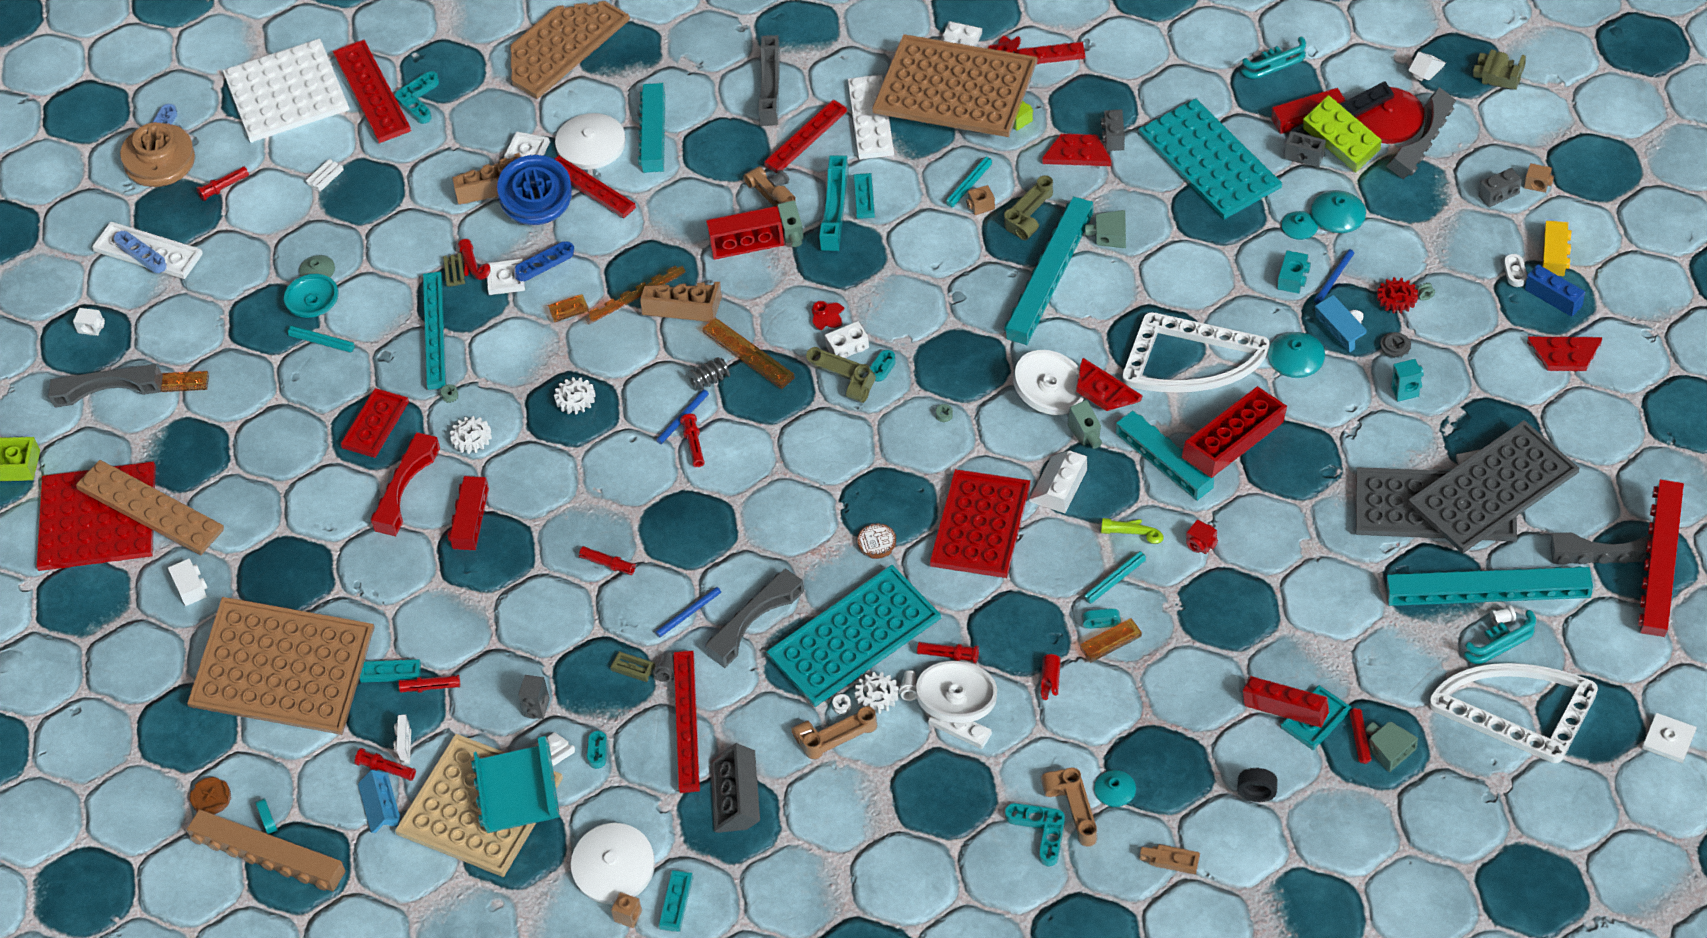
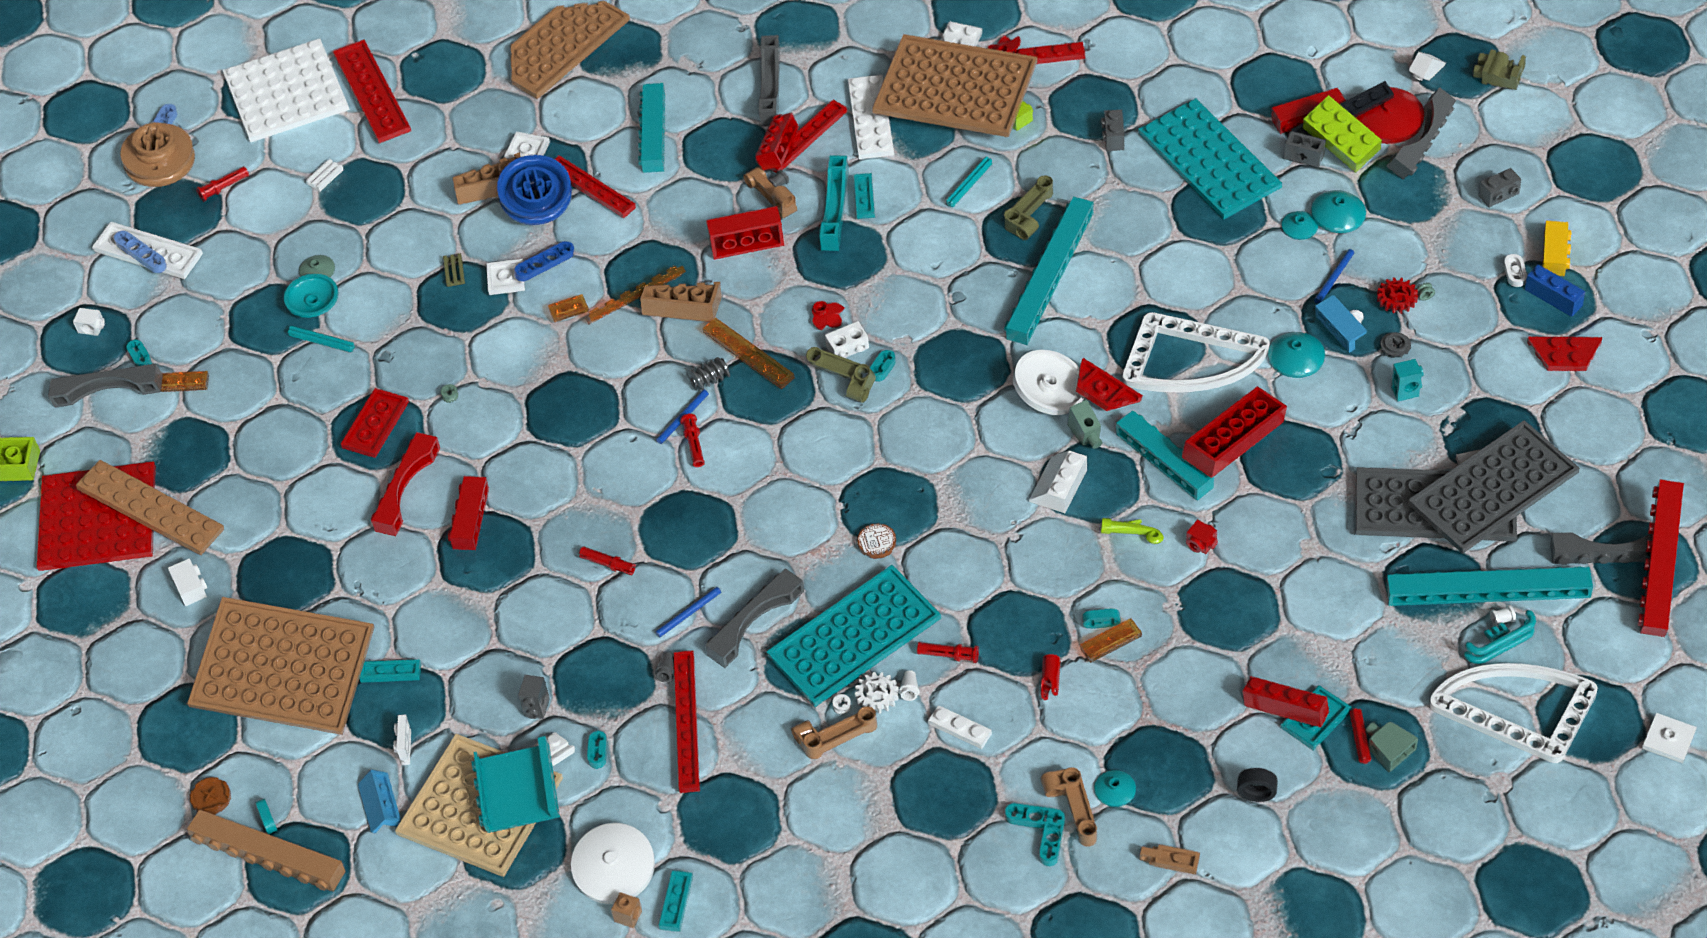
red pin [354,748,416,781] -> none
teal beam [395,71,439,124] -> none
red pin [399,675,461,693] -> none
teal plate [423,271,446,390] -> none
white gear [450,416,492,454] -> none
red plant [457,239,491,280] -> none
white gear [554,377,596,414] -> none
white dish [555,113,626,170] -> none
olive tile [611,651,656,682] -> none
dark grey slope [710,743,760,833] -> none
sand green torso [777,200,803,247] -> none
white dish [916,661,997,723] -> none
red plate [930,469,1031,578] -> none
sand green bush [936,404,953,423] -> none
medium nougat brick [966,185,995,215] -> none
red wing [1042,134,1111,166] -> none
teal axle [1084,551,1146,604] -> none
sand green torso [1085,210,1126,248] -> none
teal piece [1241,36,1307,79] -> none
teal brick [1278,250,1311,294] -> none
medium nougat brick [1524,163,1554,193] -> none
none -> teal beam [127,340,152,367]
none -> red brick [755,112,799,170]

